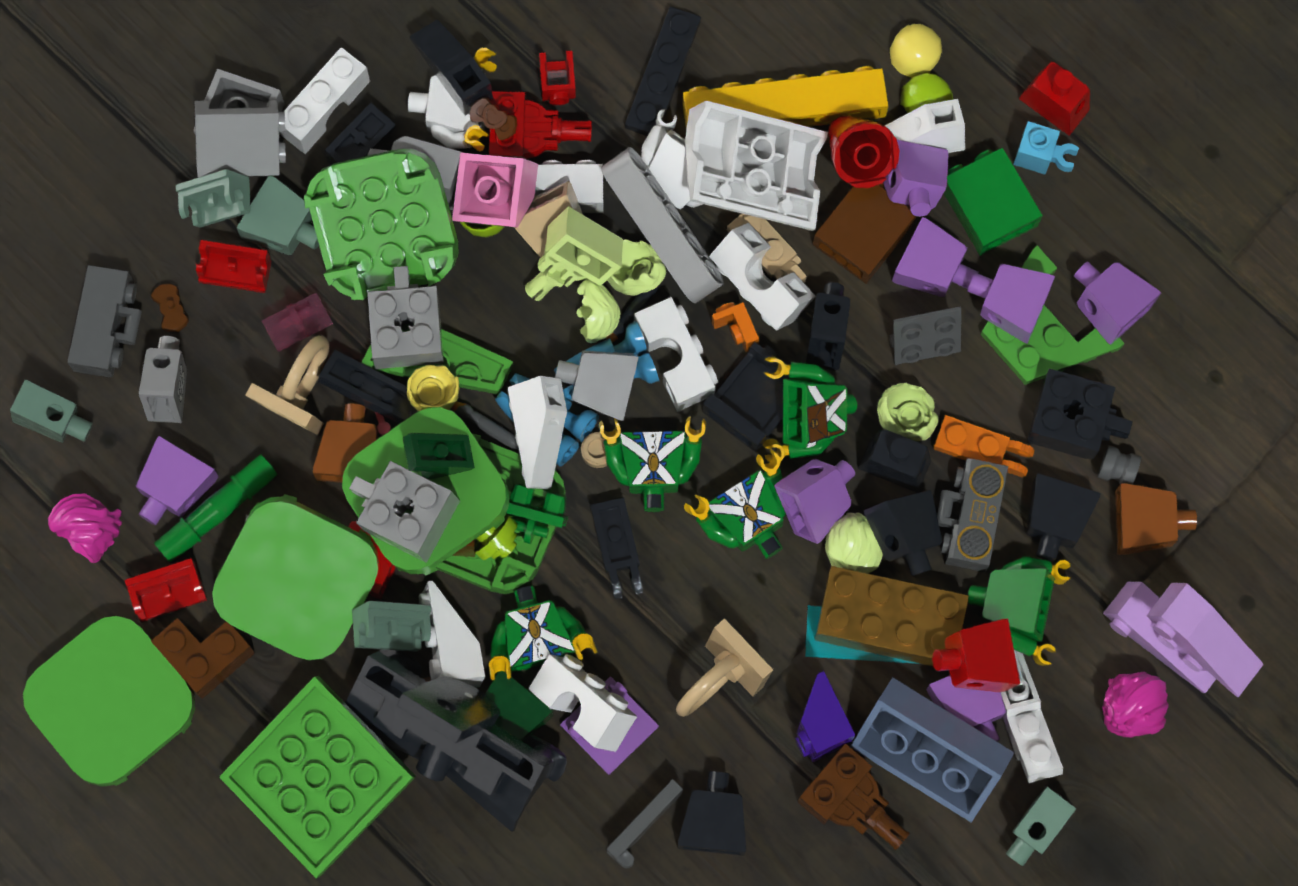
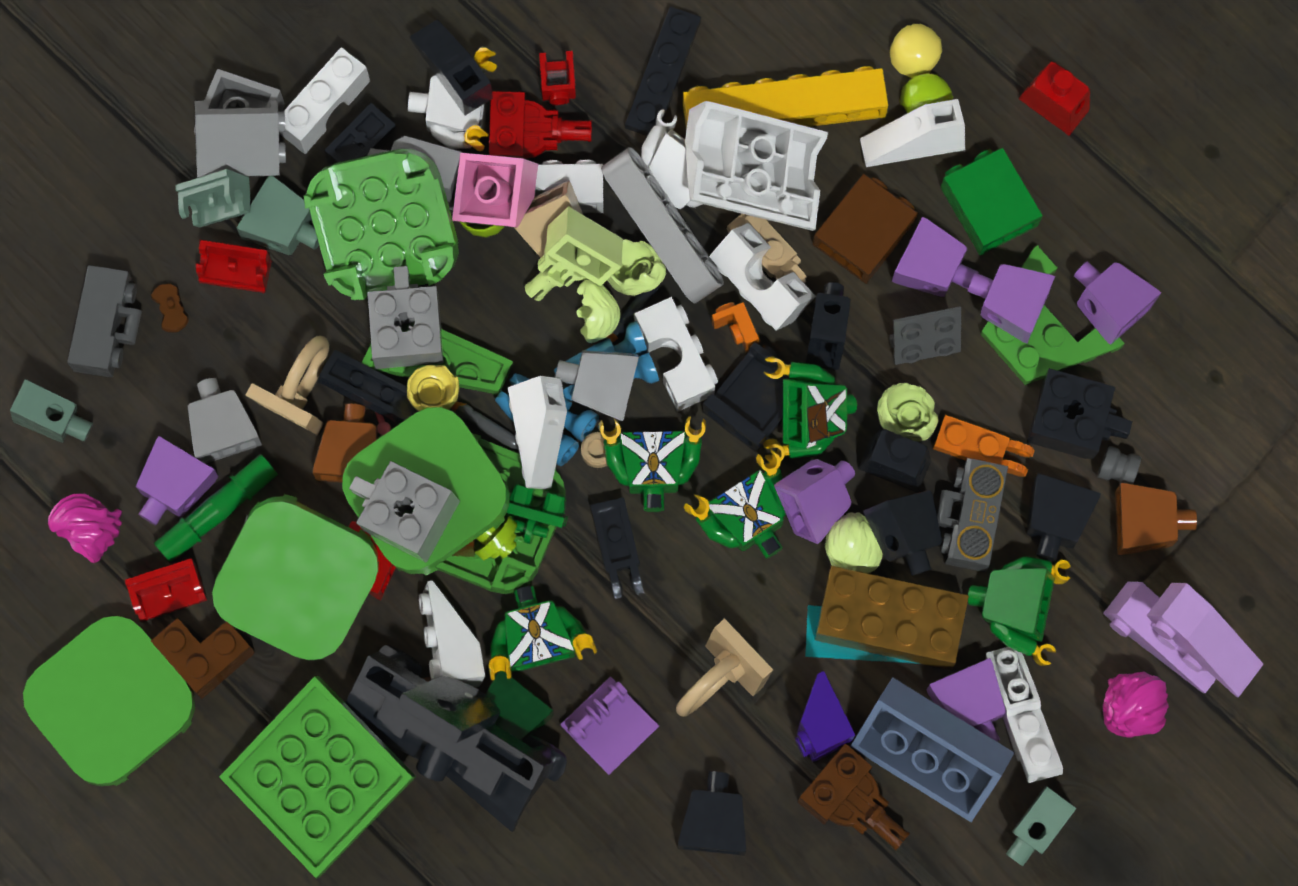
light grey torso [139,336,187,423] -> none
clear pink hips [262,293,333,352] -> none
sand green hinge [352,601,431,652] -> none
dark green slope [403,433,475,480] -> none
reddish brown piece [469,97,518,140] -> none
white arch [528,654,637,752] -> none
dark grey hinge [606,779,683,869] -> none
red cone [828,115,900,188] -> none
medium lavender torso [883,140,948,217] -> none
red torso [932,618,1020,692] -> none
medium azure brick [1013,121,1079,174] -> none
none -> light grey torso [188,378,262,464]

